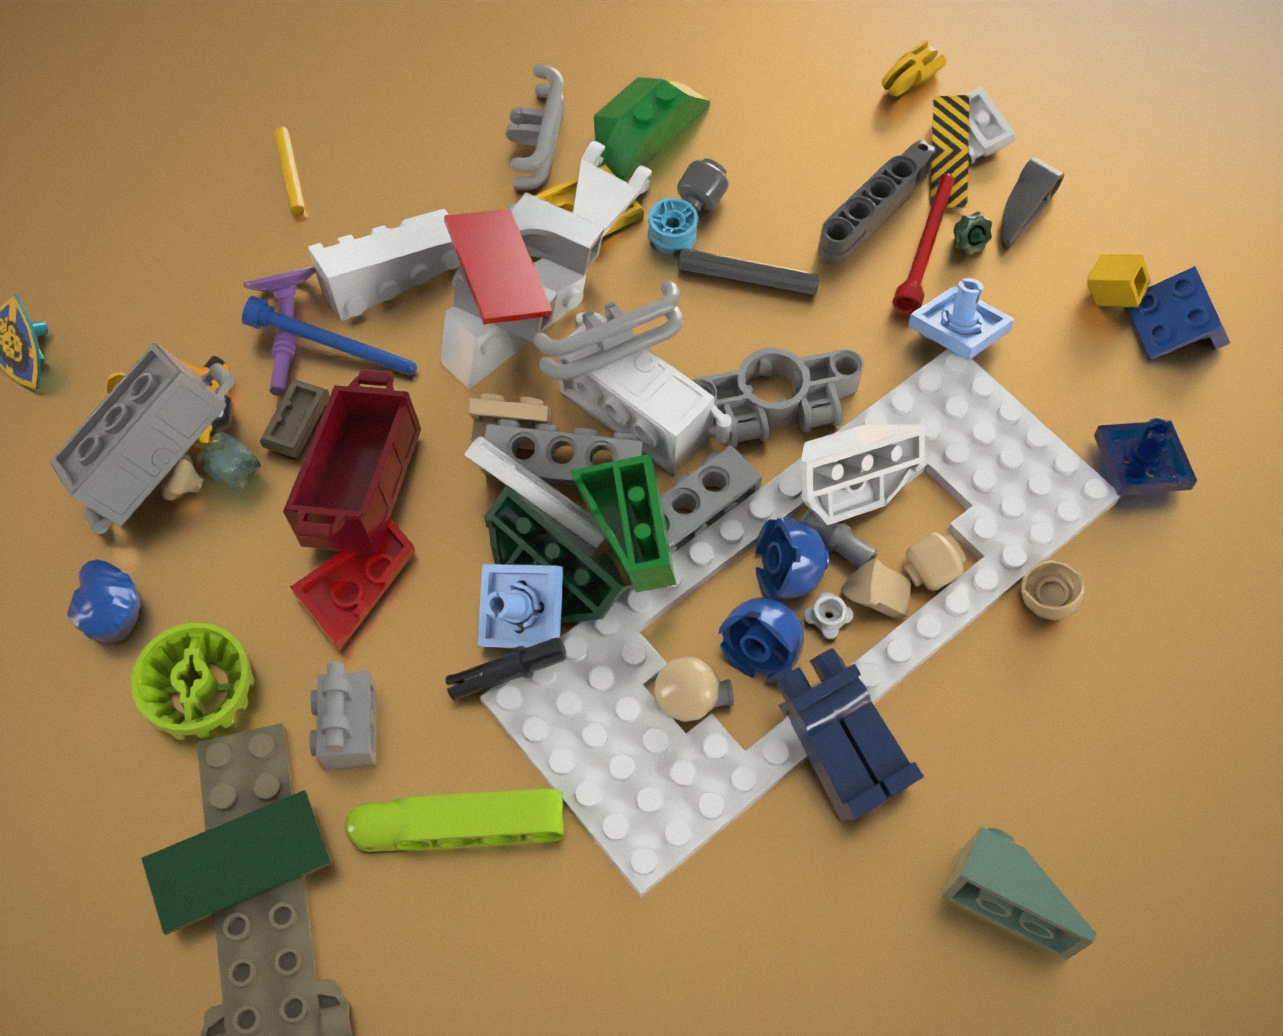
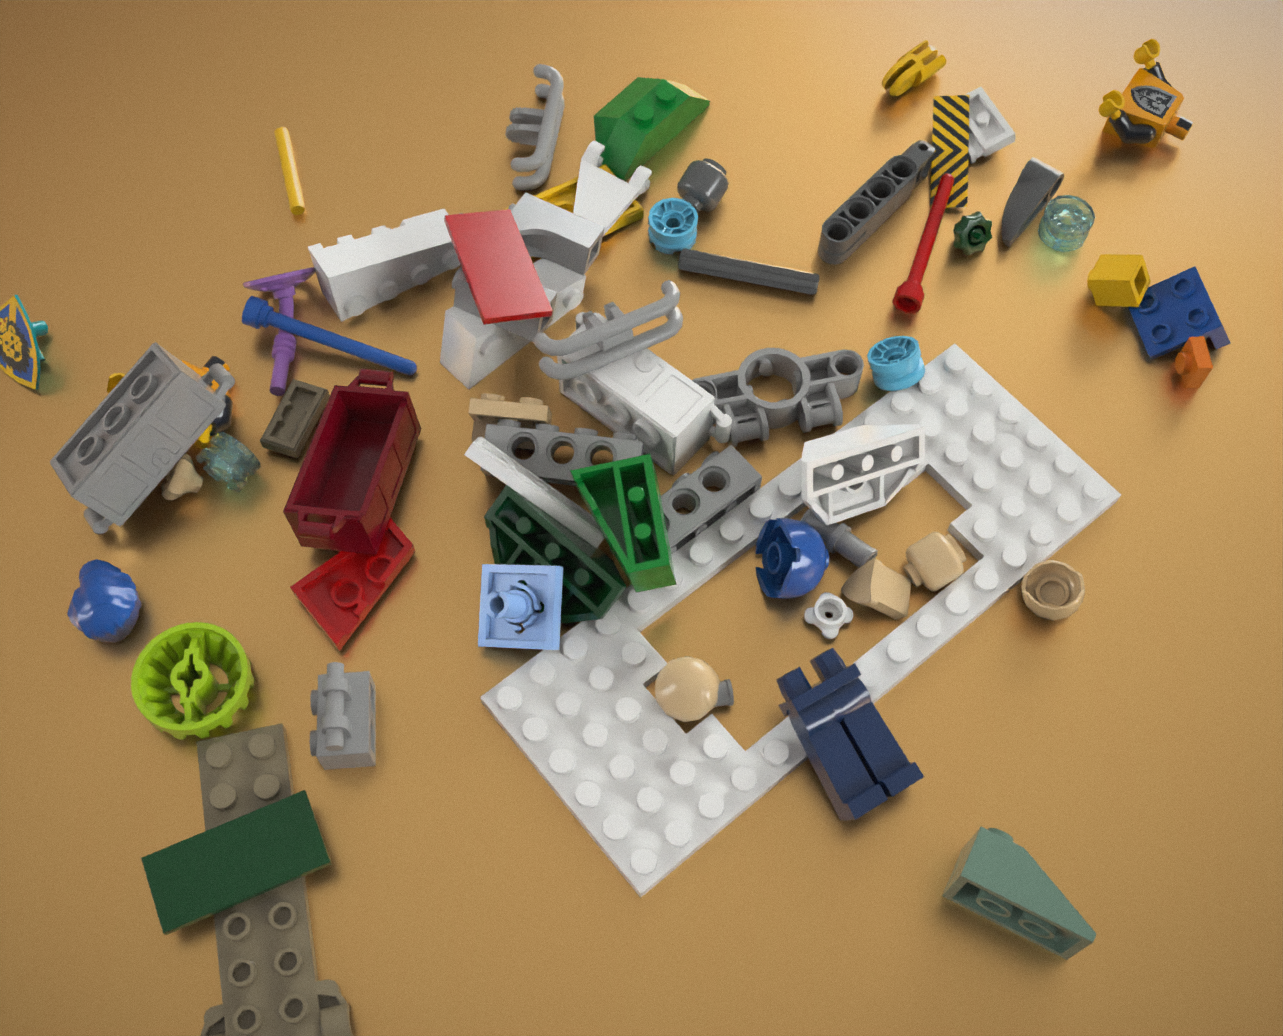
lime piece [345,788,565,852] -> none
black axle [445,637,567,701] -> none
blue cylinder [719,597,804,682] -> none
light blue plate [908,279,1014,360] -> none
clear blue plate [1094,418,1197,496] -> none
none -> medium azure wheel [867,336,925,391]
none -> clear light blue wheel [1038,195,1095,252]
none -> torso [1098,38,1194,148]
none -> orange plate [1175,336,1213,389]

